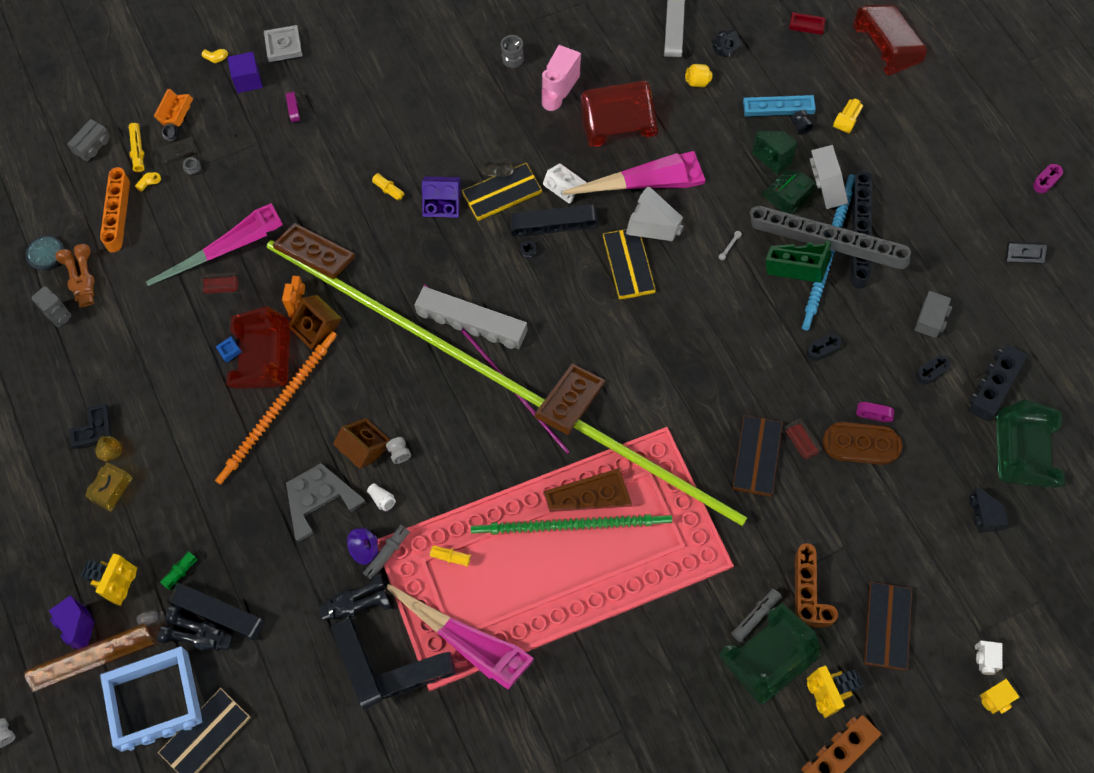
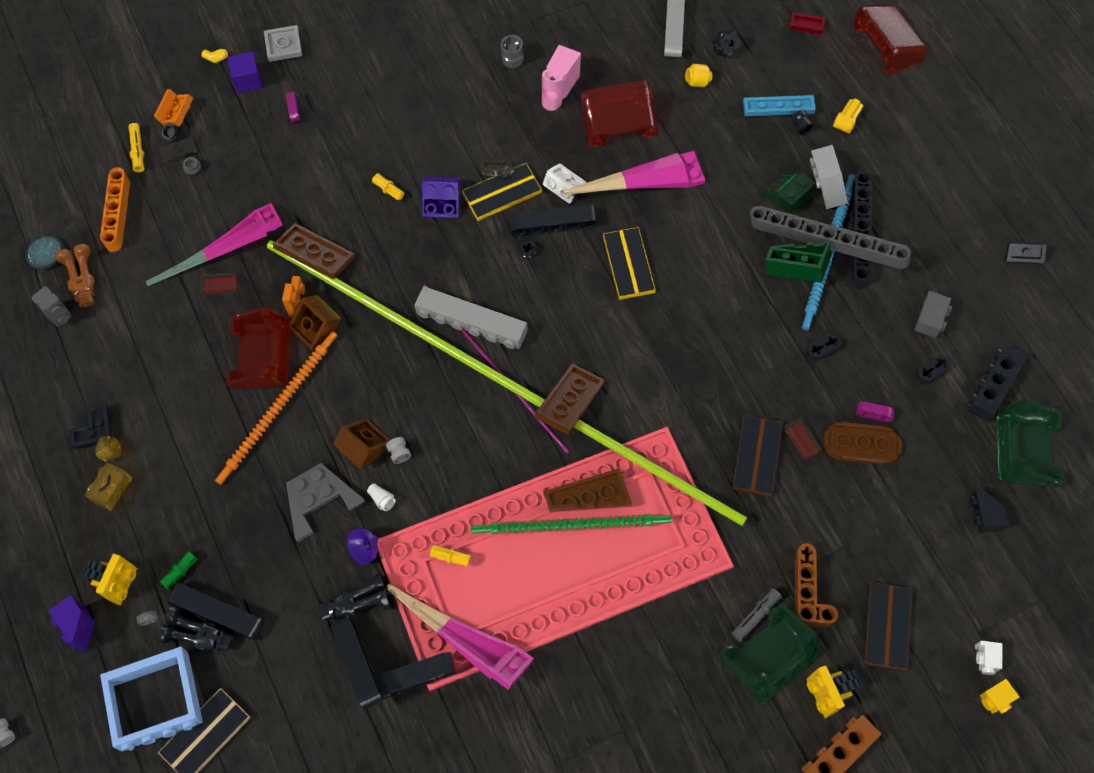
clear orange plate [24,623,154,692] -> none
dark grey brick [67,119,111,162] -> none
yellow arm [135,172,161,192] -> none
blue tile [216,336,242,363] -> none
dark grey pin [363,524,410,580] -> none
light grey slope [626,186,683,241] -> none
light grey hinge [719,231,742,260] -> none
clear green slope [752,131,797,175] -> none
magenta beam [1033,164,1063,193] -> none

